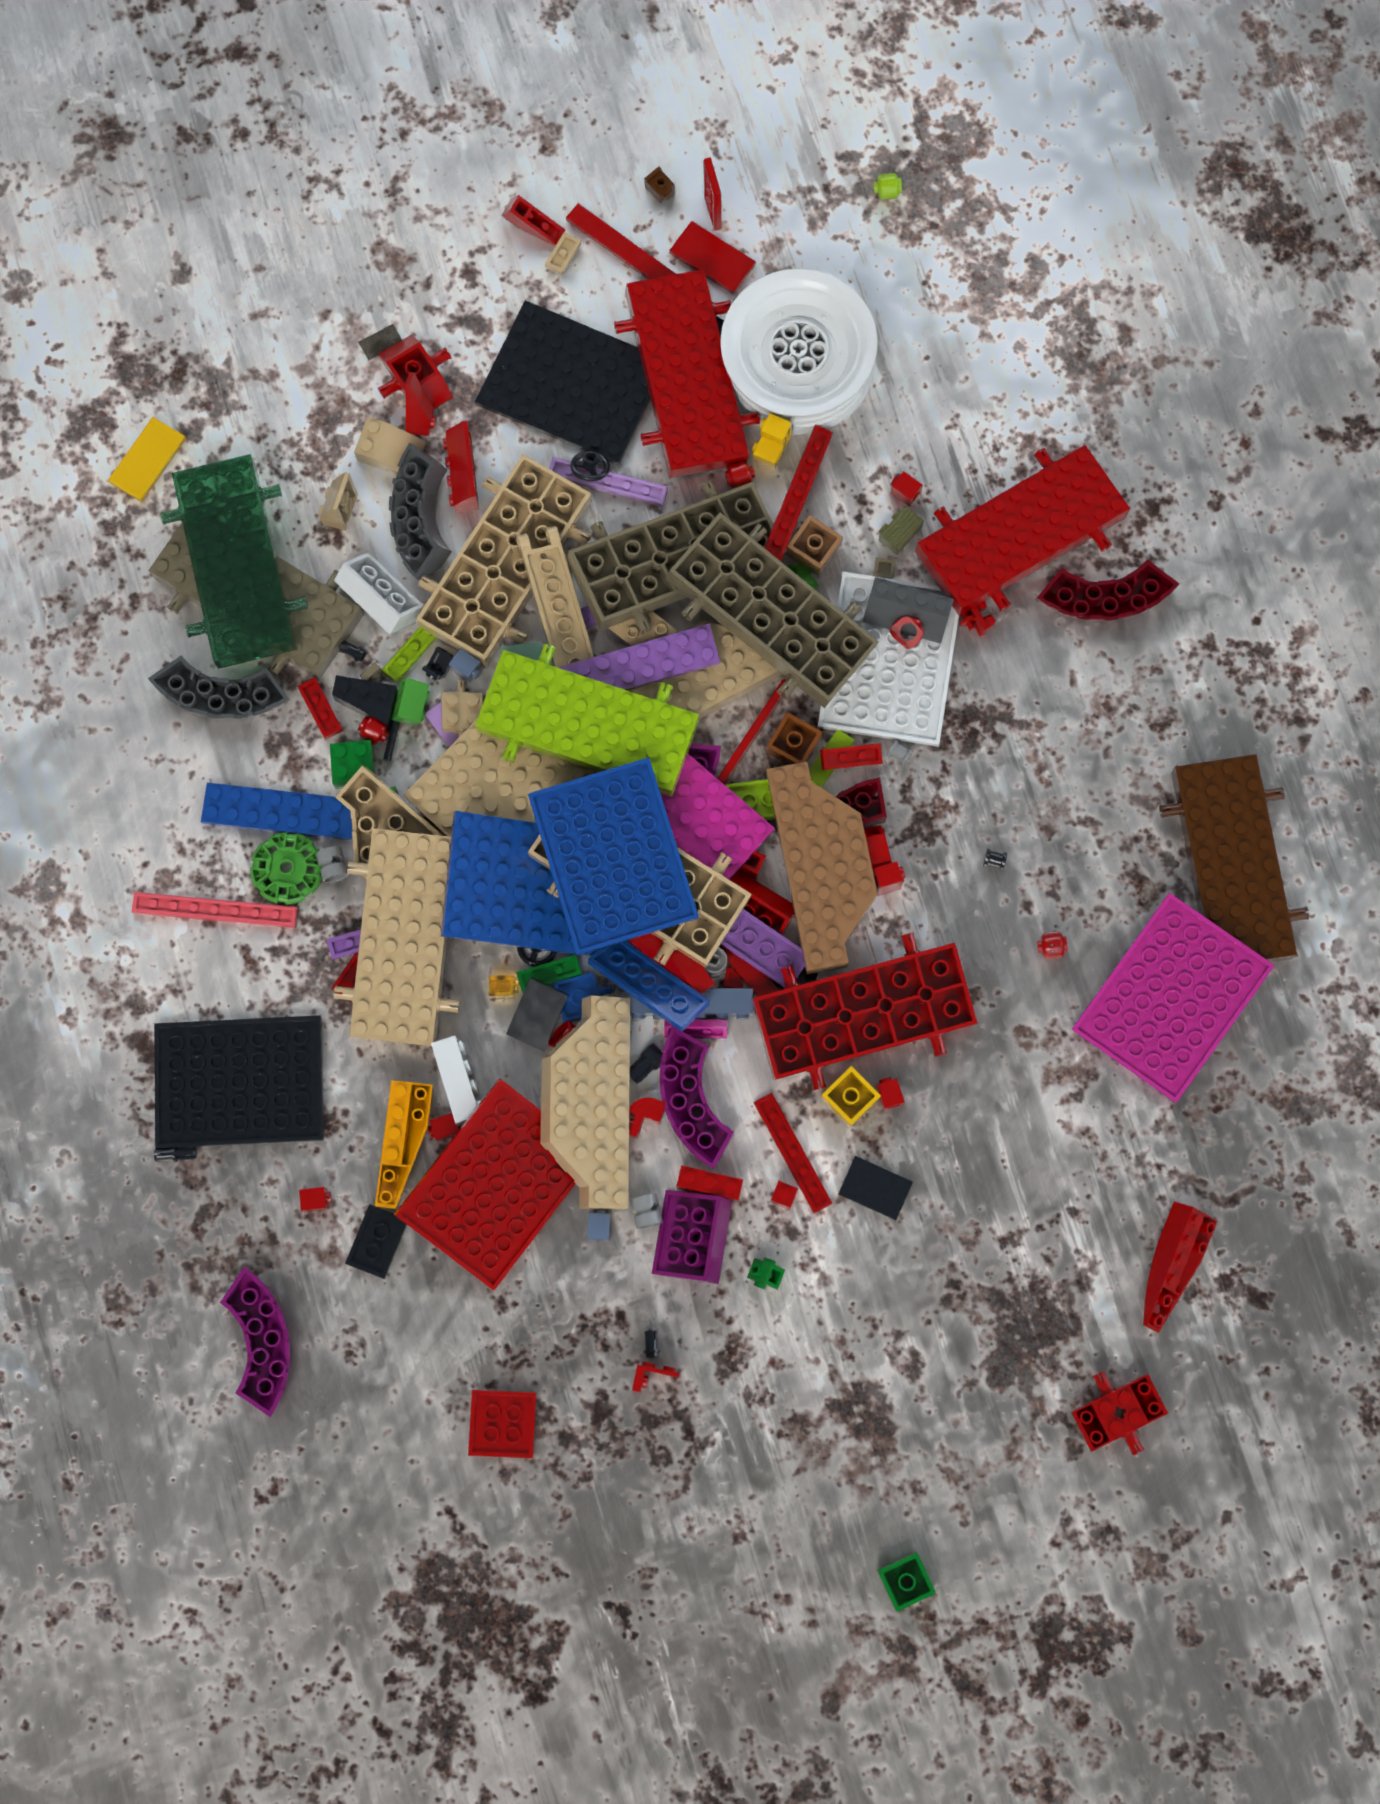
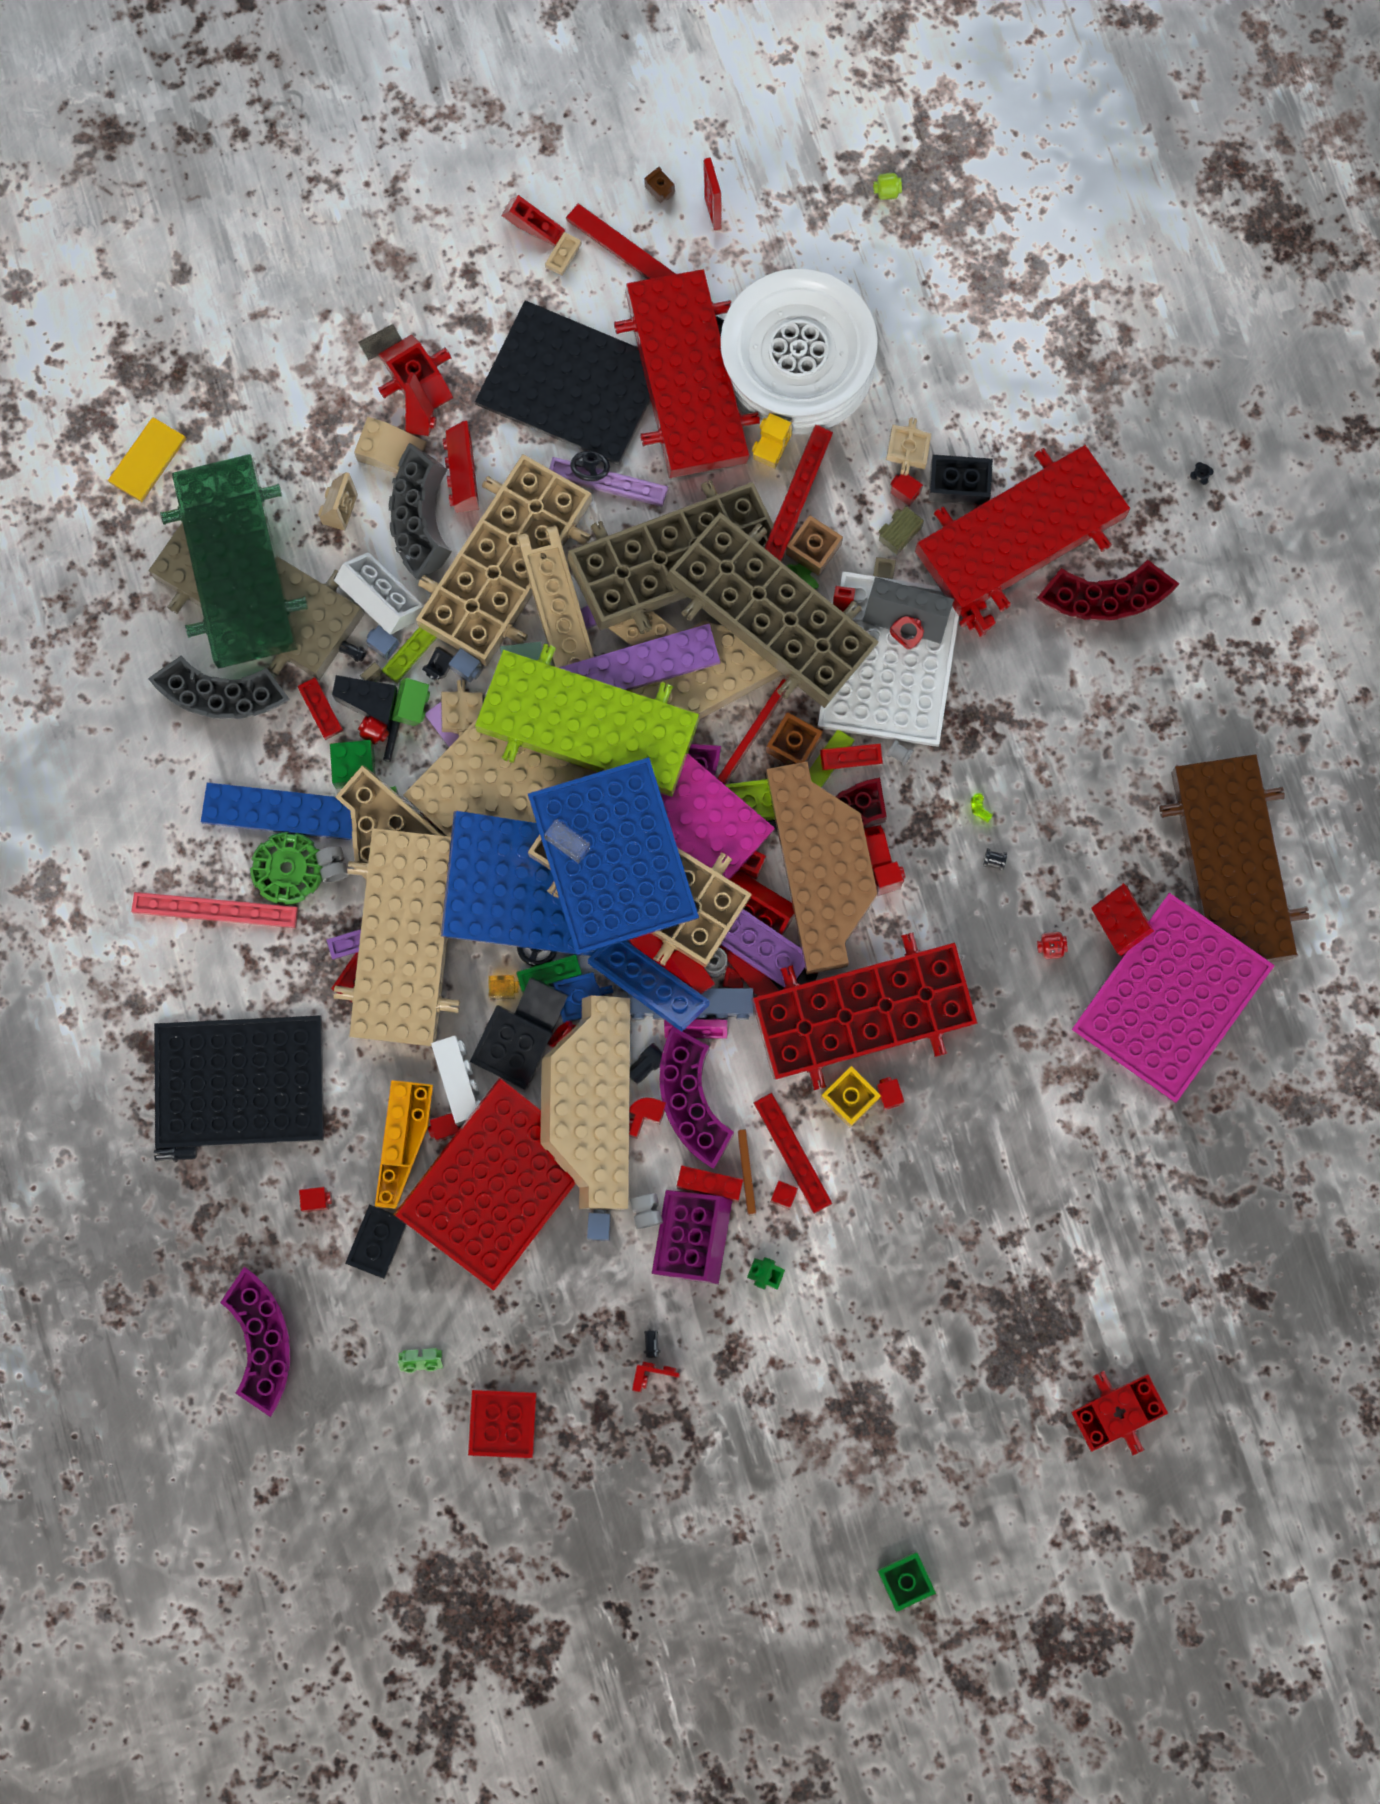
red tile [669,220,756,295] -> none
red head [725,461,755,489] -> none
black tile [838,1156,913,1221] -> none
red wedge [1143,1201,1217,1333] -> none
none -> sand blue brick [366,625,400,661]
none -> bright green hinge [398,1348,443,1373]
none -> black plate [470,1005,553,1090]
none -> clear brick [544,819,590,864]
none -> dark orange tile [738,1129,756,1216]
none -> red panel [833,586,856,612]
none -> tan plate [886,417,931,475]
none -> black brick [928,455,993,505]
none -> clear neon green arm [970,793,993,823]
none -> red plate [1091,883,1154,956]
none -> black plate [1190,462,1214,485]

